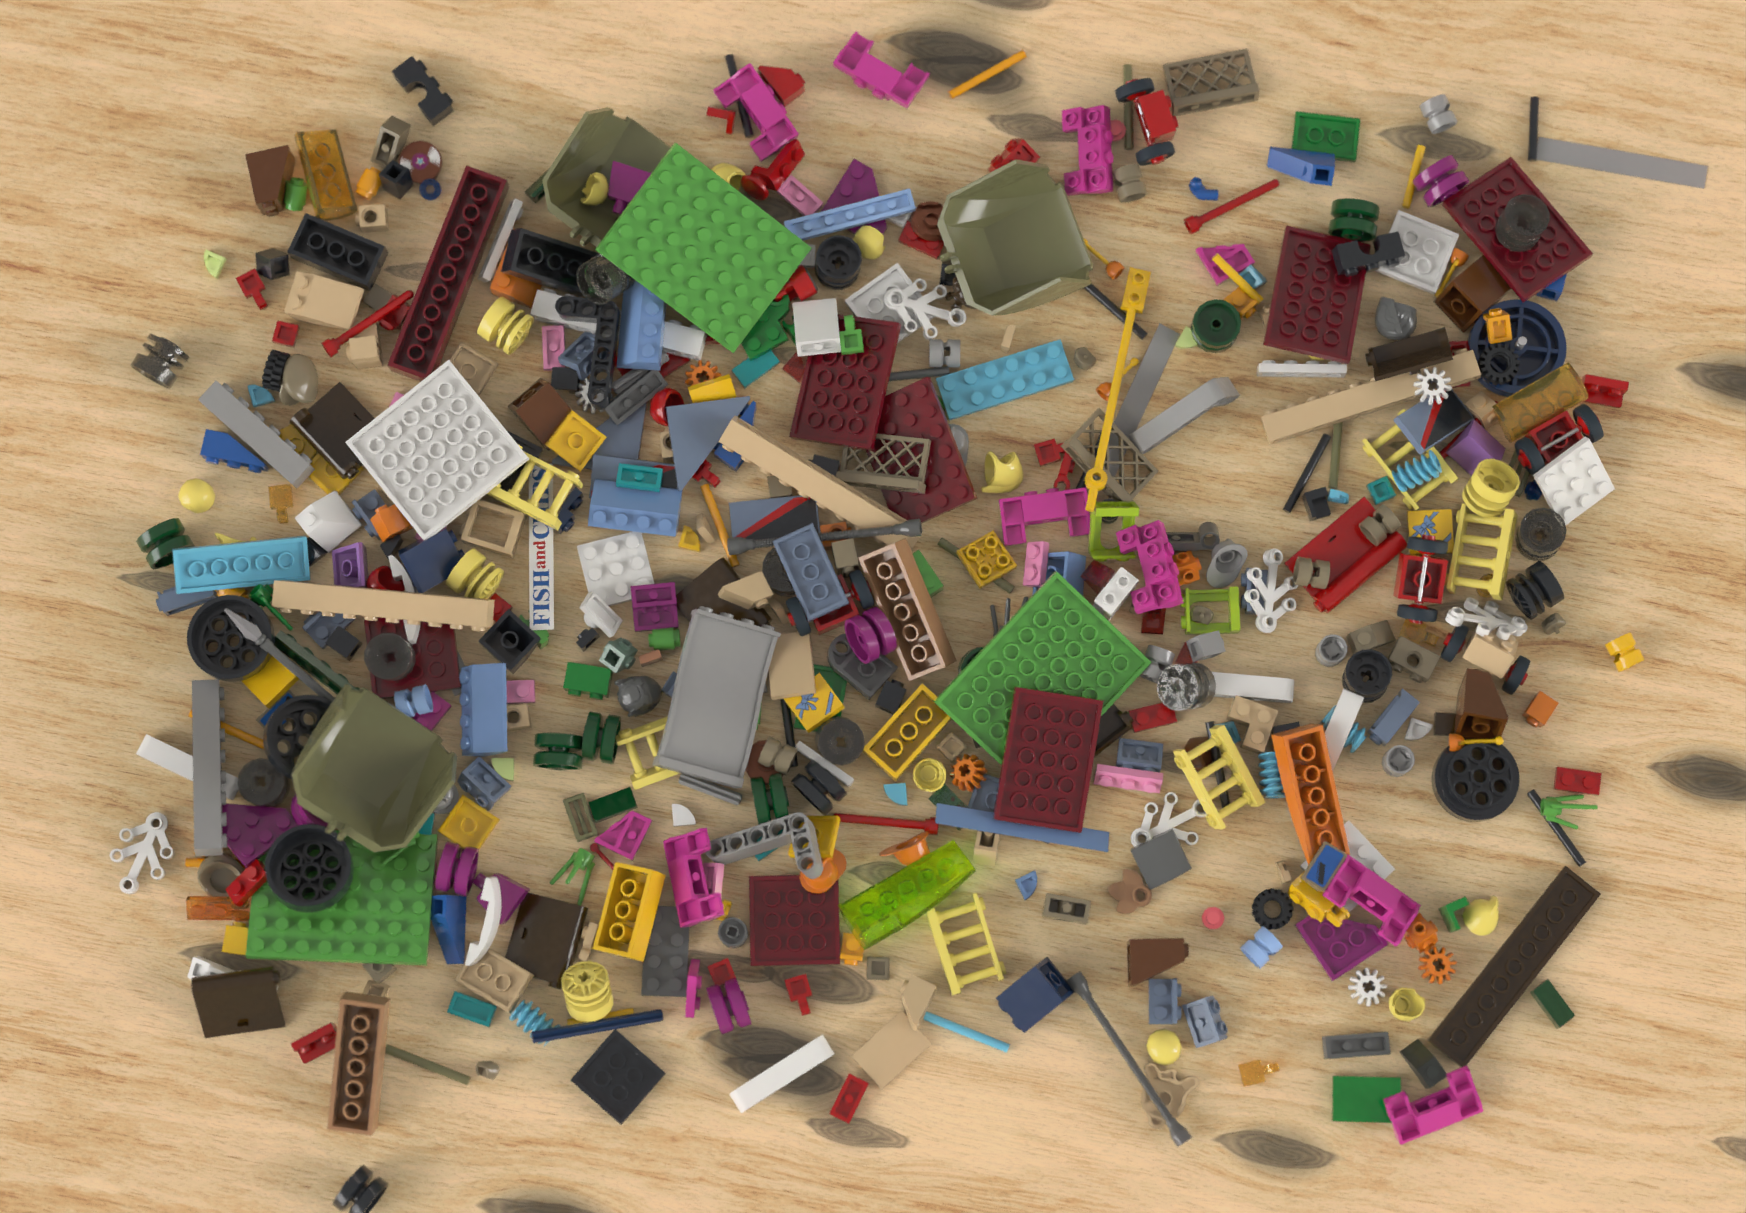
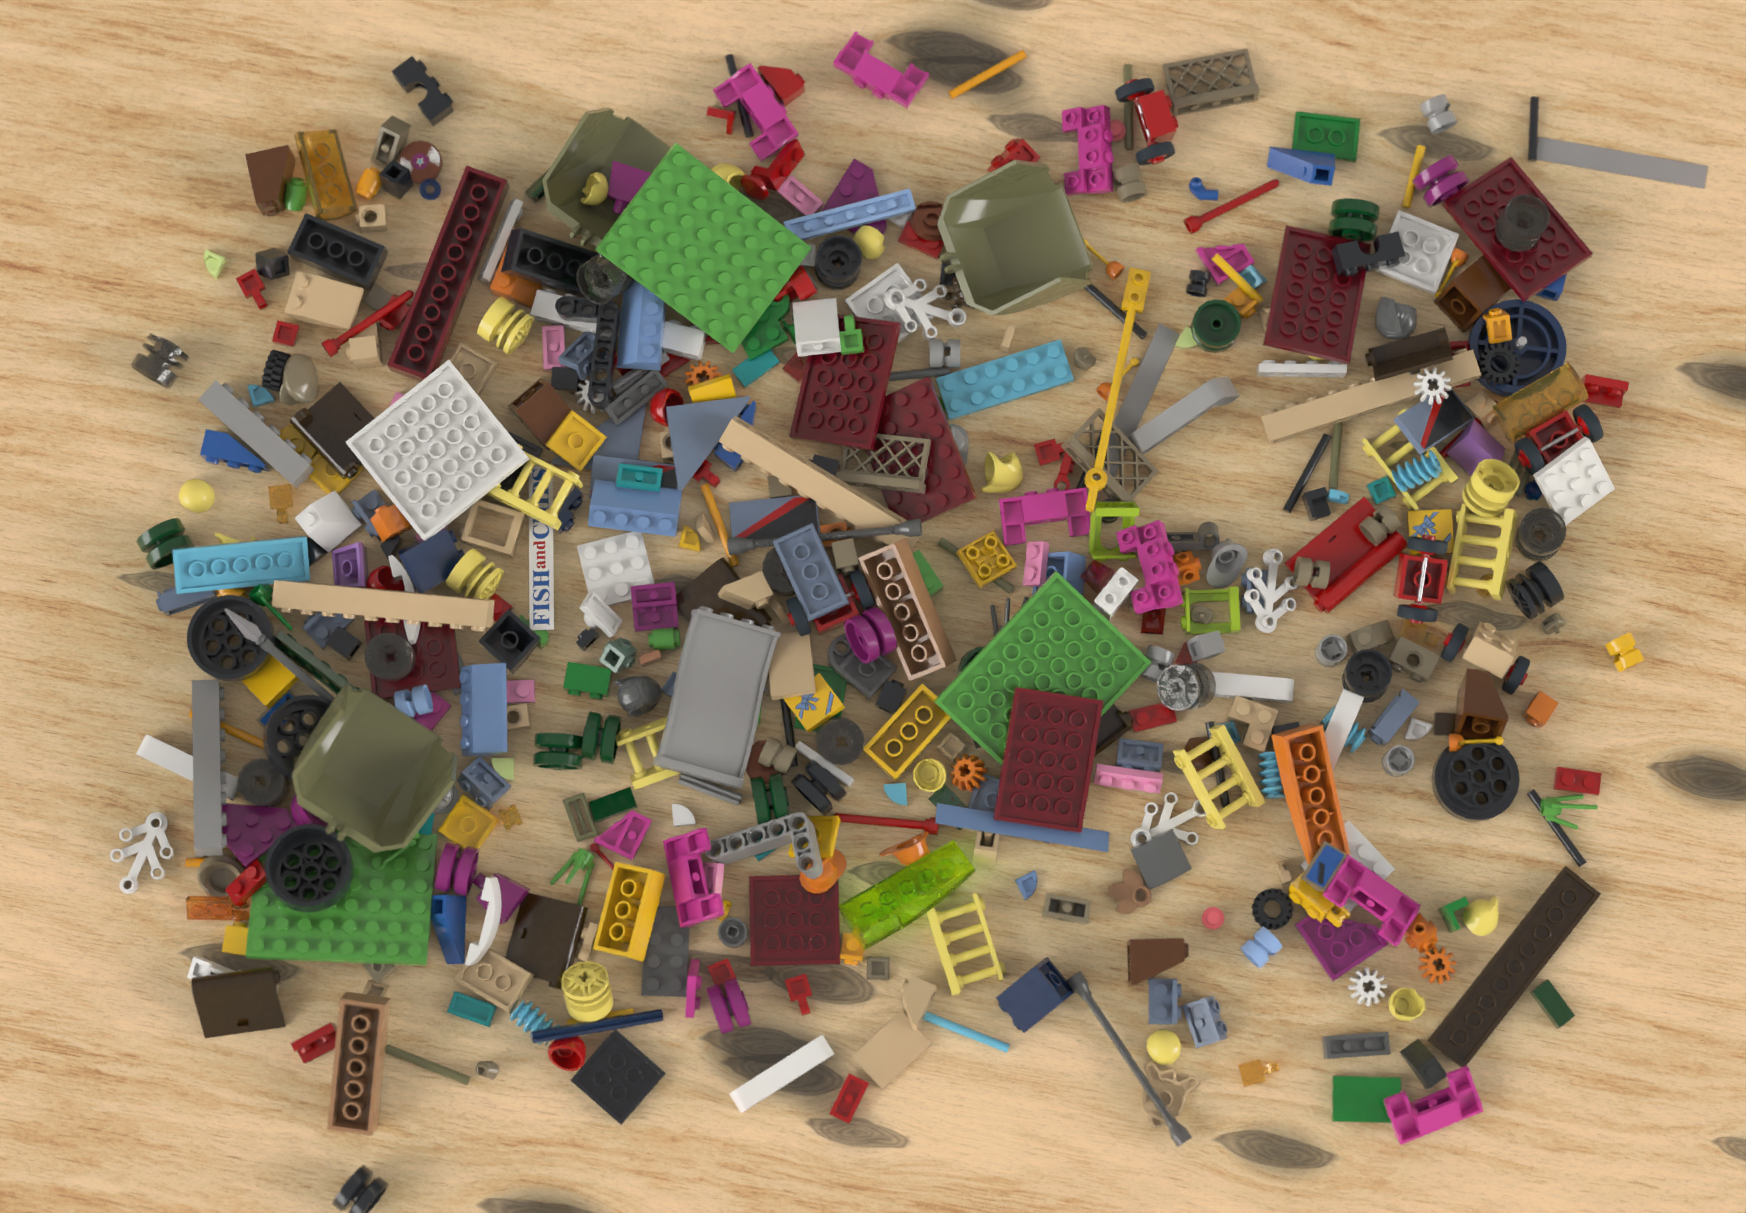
white plant [1445,597,1528,640] -> none
none -> clear yellow wheel [498,803,523,831]
none -> red hat [548,1036,586,1071]
none -> black wheel [1186,270,1211,297]

